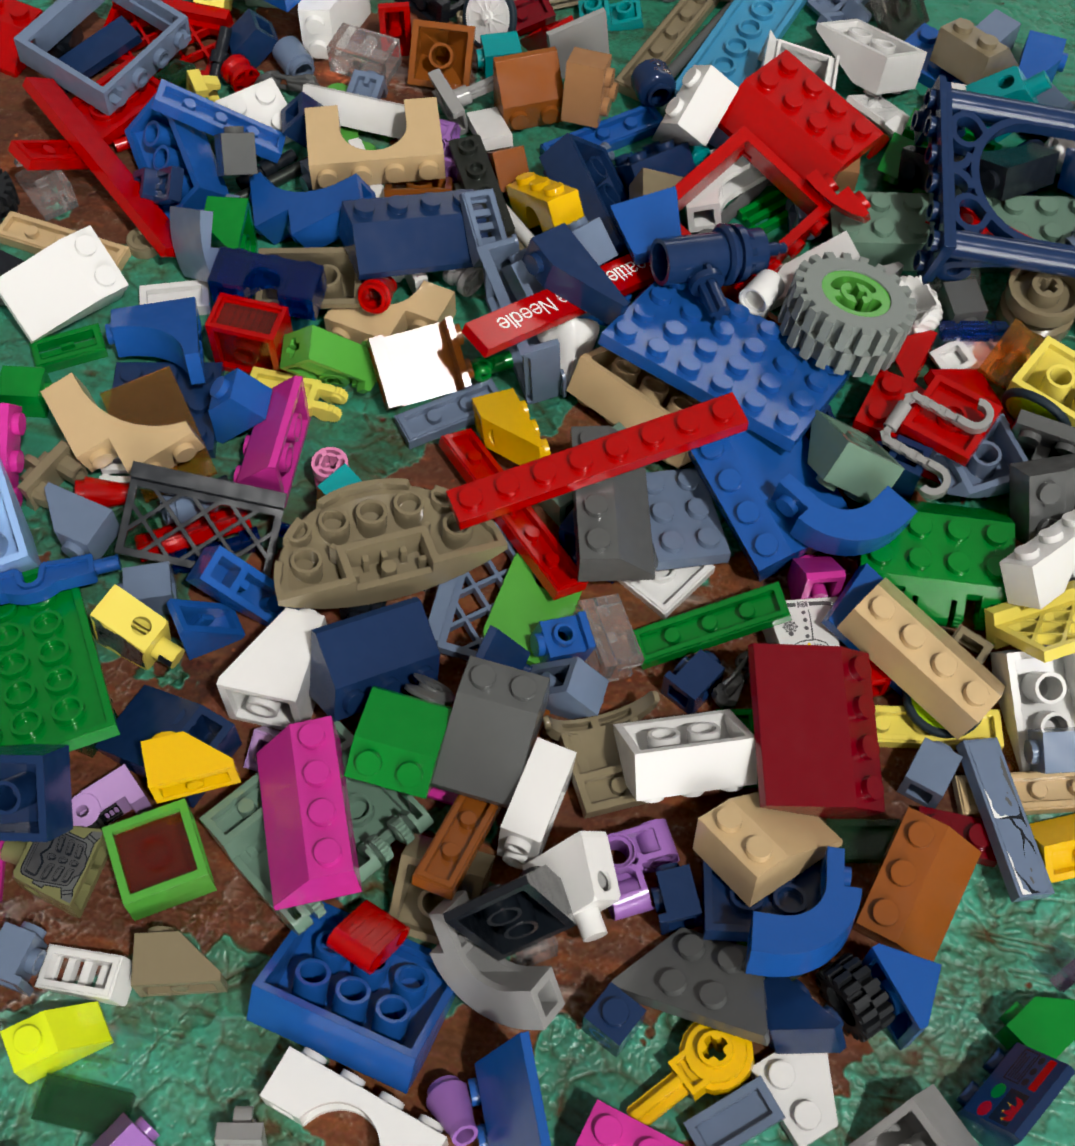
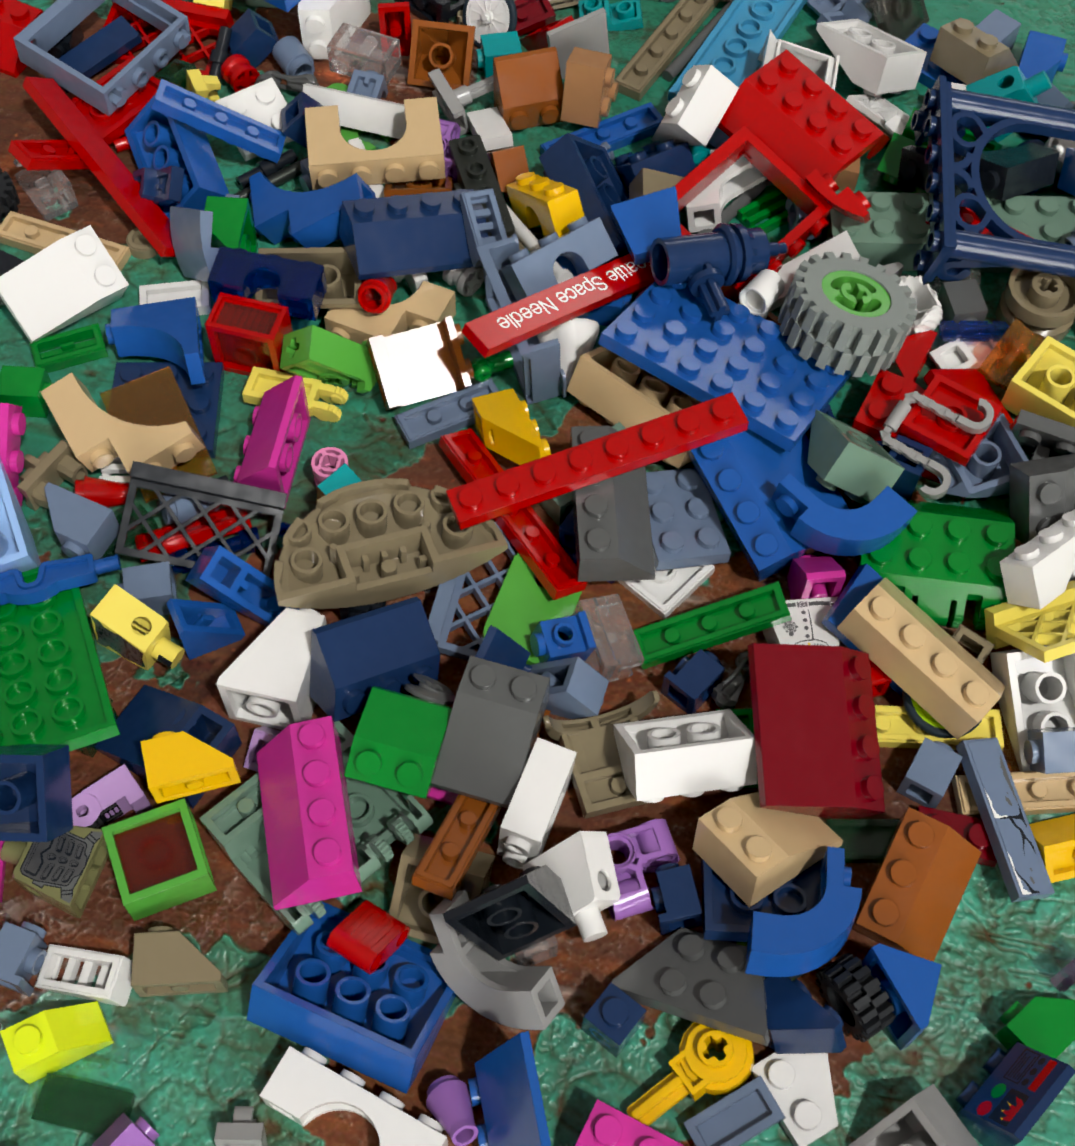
blue slope [208,368,273,444] -> none
dark grey brick [214,126,258,176] -> none
dark blue slope [522,223,630,325] -> none
dark blue head [631,58,676,107] -> none
wheel [1001,388,1072,426] -> none

